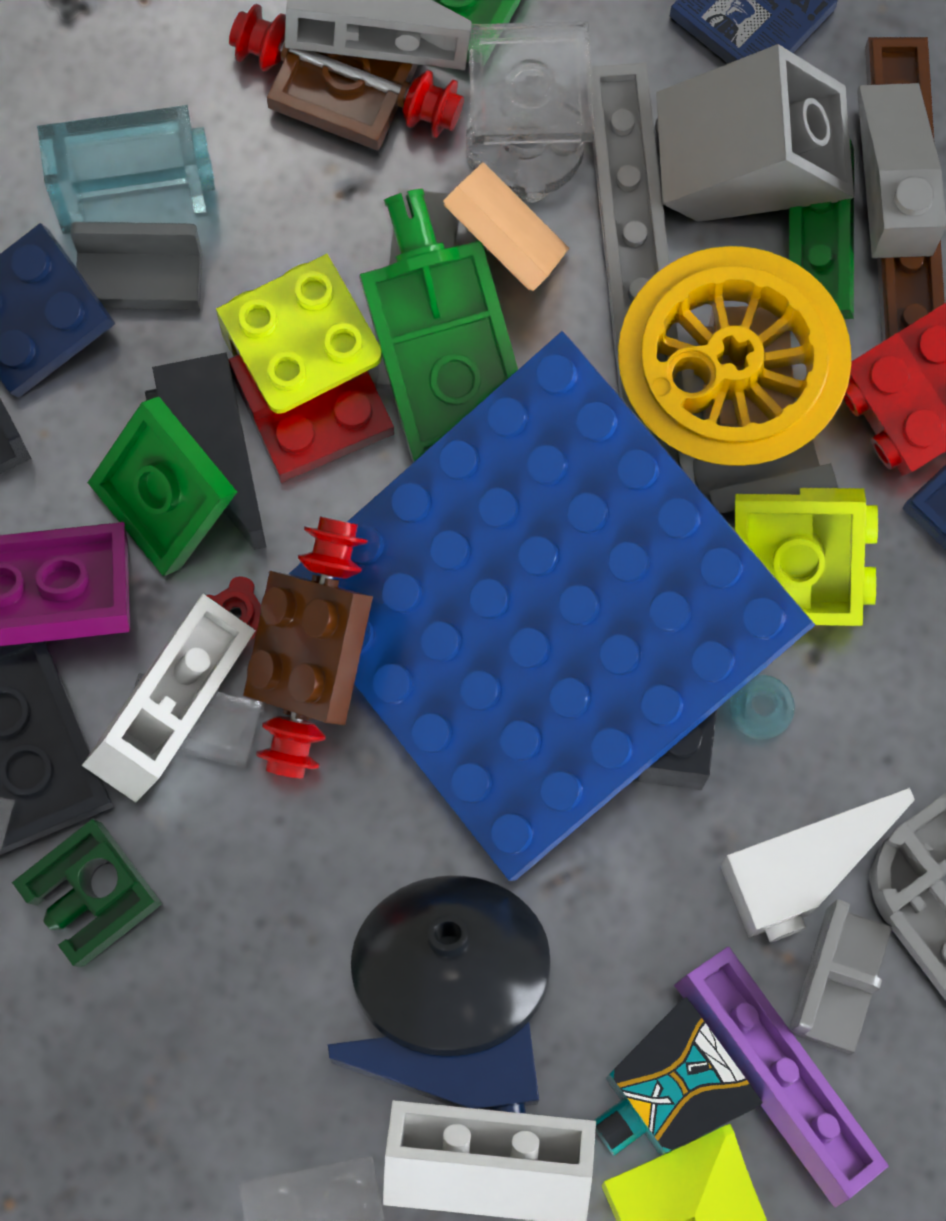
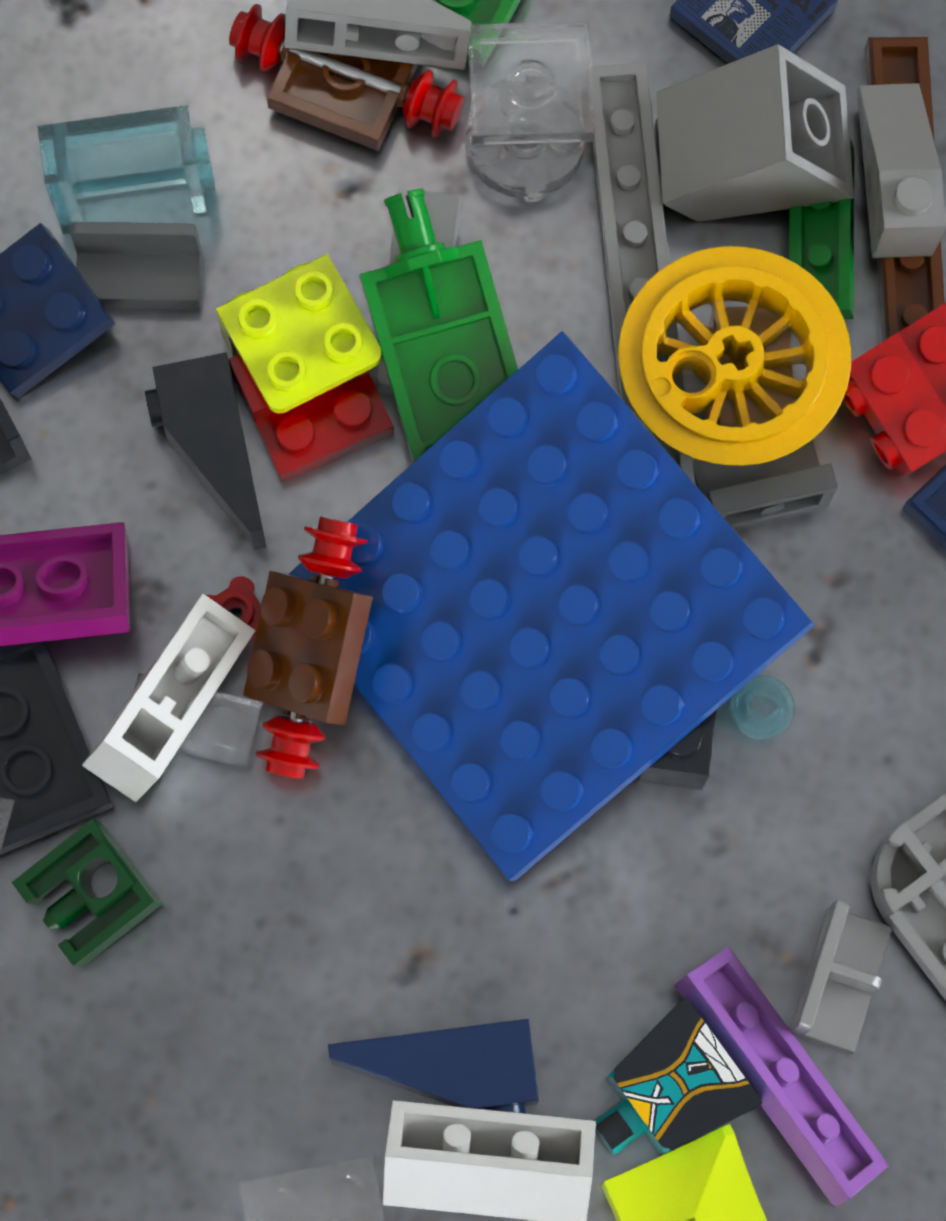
green plate [87,397,237,576] -> none
black dish [351,875,551,1056] -> none
light nougat tile [443,162,570,291] -> none
white slope [720,788,915,942] -> none
neon yellow plate [735,488,878,626] -> none

